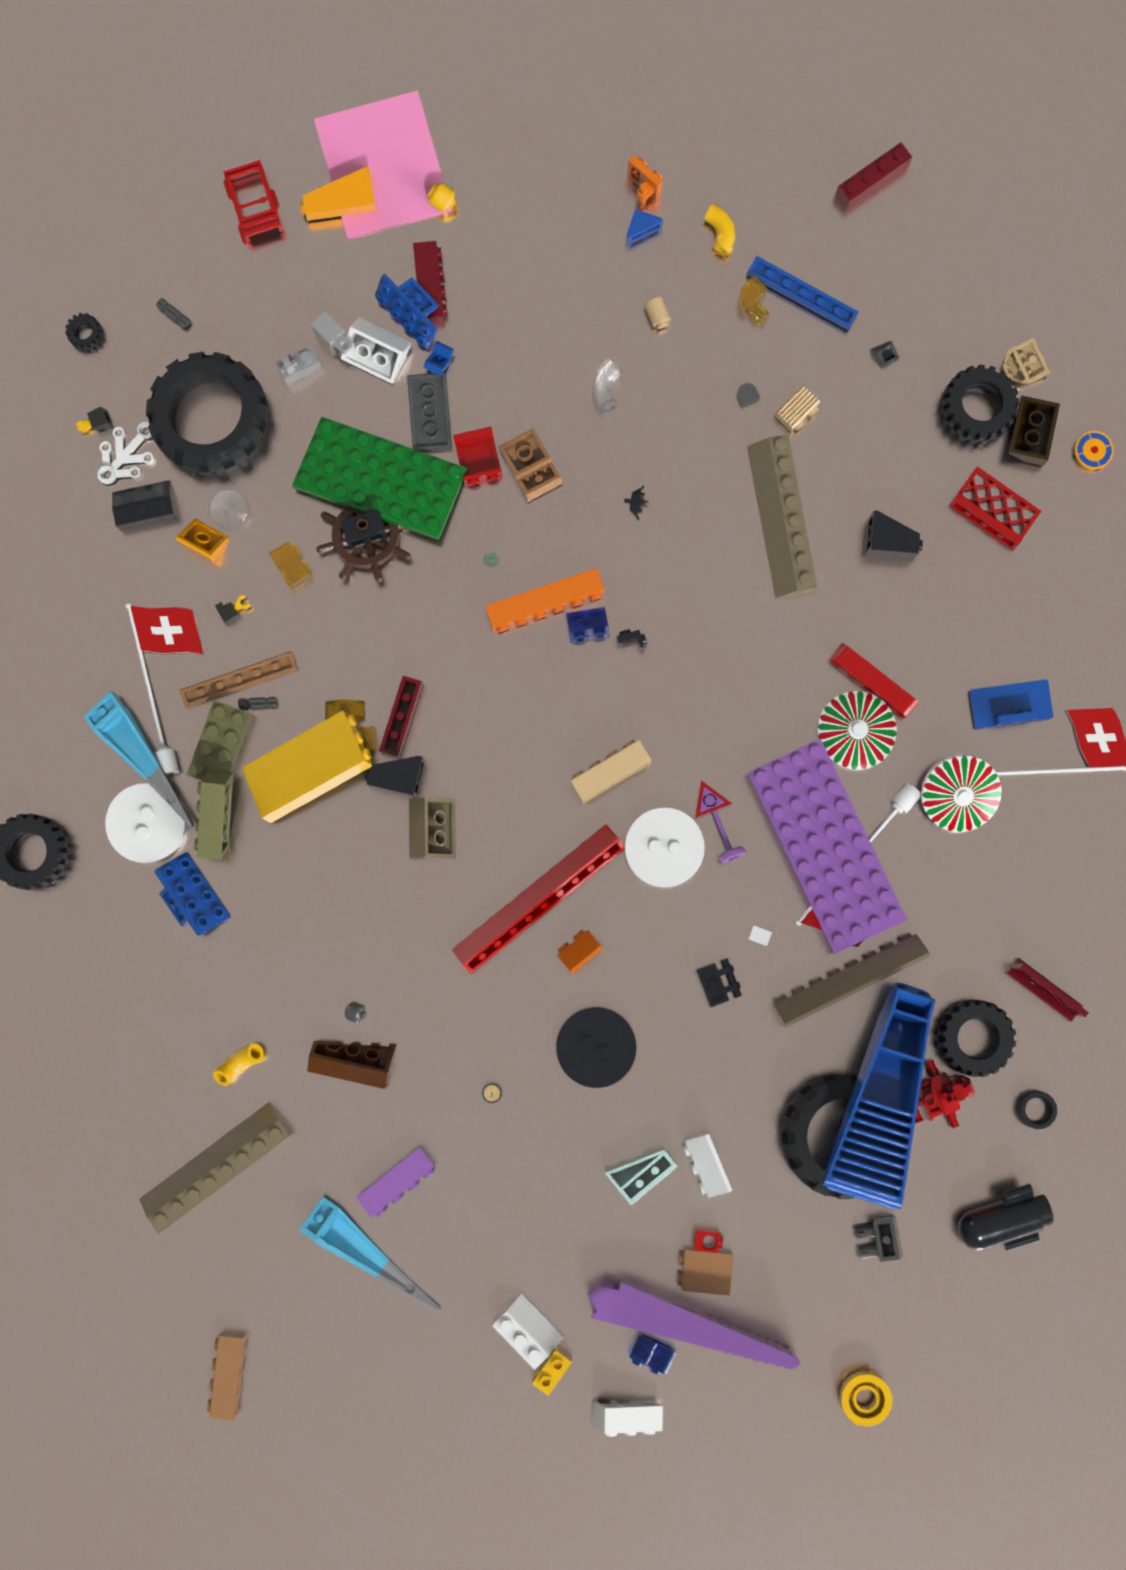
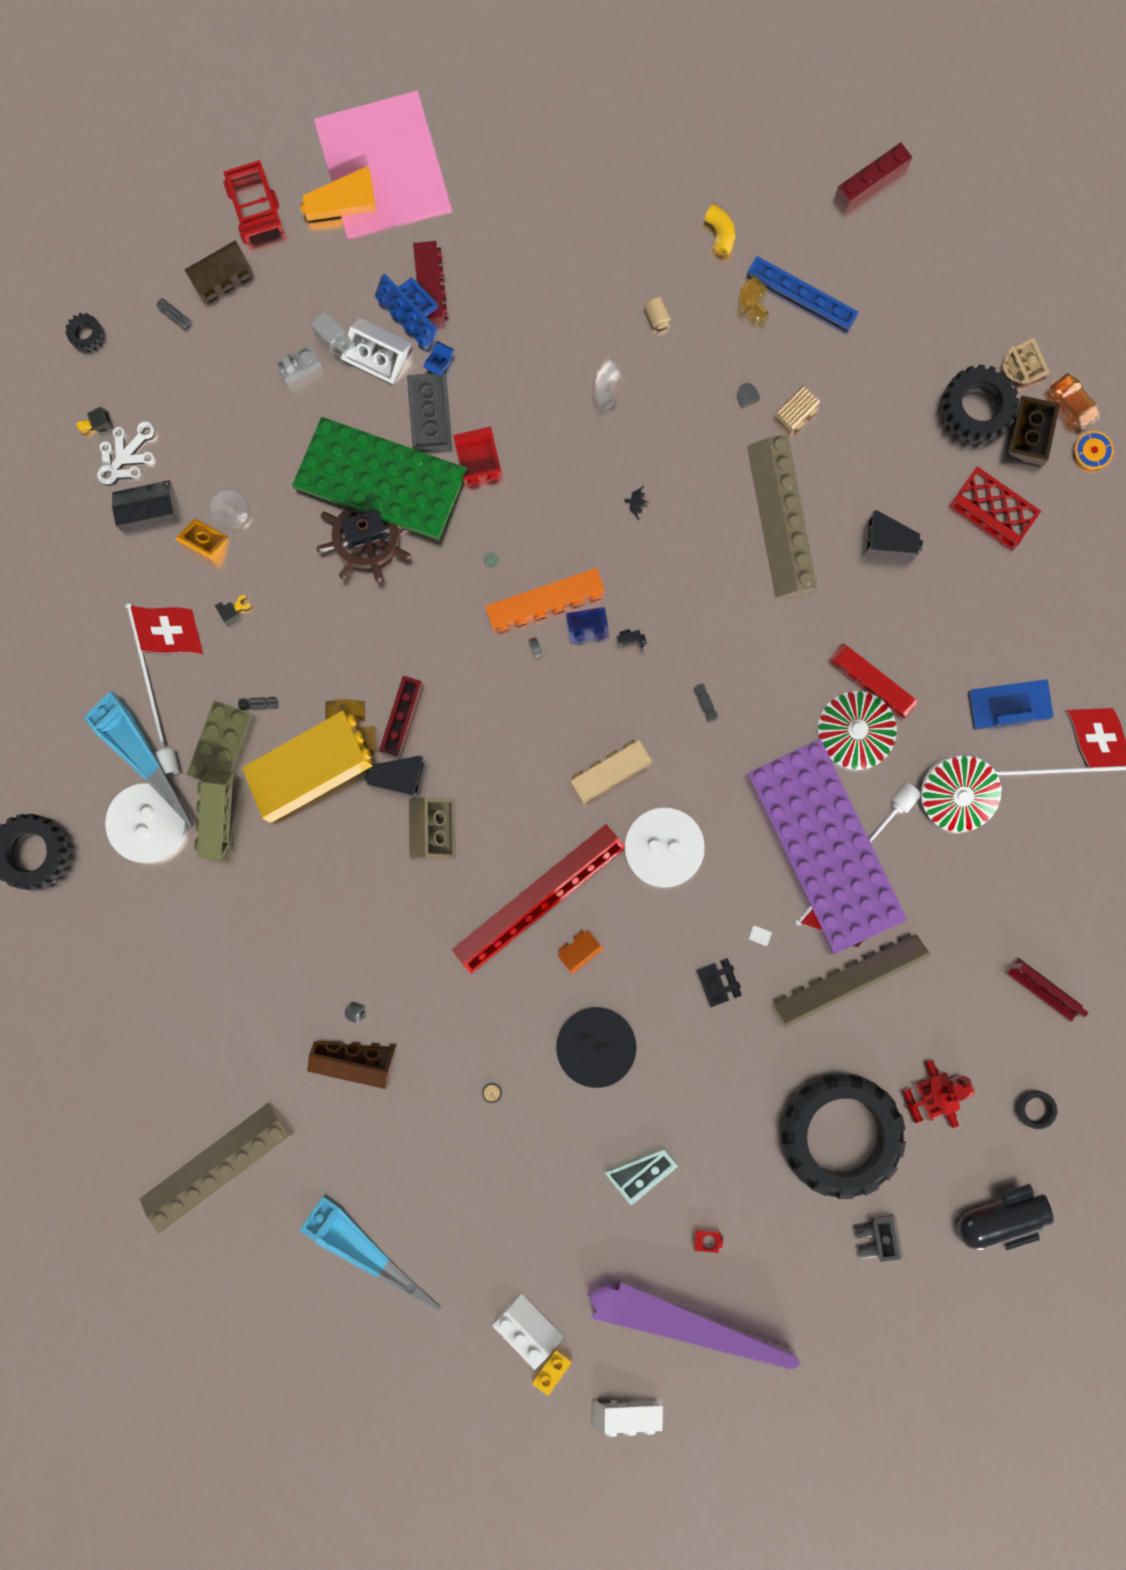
black tyre [146,351,270,475] -> none
blue bracket [154,852,230,936] -> none
medium nougat tile [180,651,298,709] -> none
medium nougat brick [207,1332,246,1421] -> none
yellow cylinder [213,1043,264,1086] -> none
clear yellow brick [269,541,312,589] -> none
medium lavender brick [356,1146,436,1217] -> none
yellow head [427,182,457,212] -> none
medium nougat slope [499,428,562,502] -> none
blue slope [626,209,663,244] -> none
orange plate [627,155,663,204] -> none
clear blue brick [629,1332,676,1375] -> none
medium nougat brick [677,1247,733,1296] -> none
white slope [683,1130,732,1198] -> none
medium lavender piece [696,780,746,864] -> none
blue brick [821,983,936,1210] -> none
yellow piece [839,1370,892,1426] -> none
black slope [870,341,900,368] -> none
black tyre [935,999,1017,1077] -> none
none -> dark brown slope [184,240,253,301]
none -> dark grey tile [528,637,543,659]
none -> dark grey axle [694,683,718,722]
none -> clear orange brick [1049,373,1100,431]

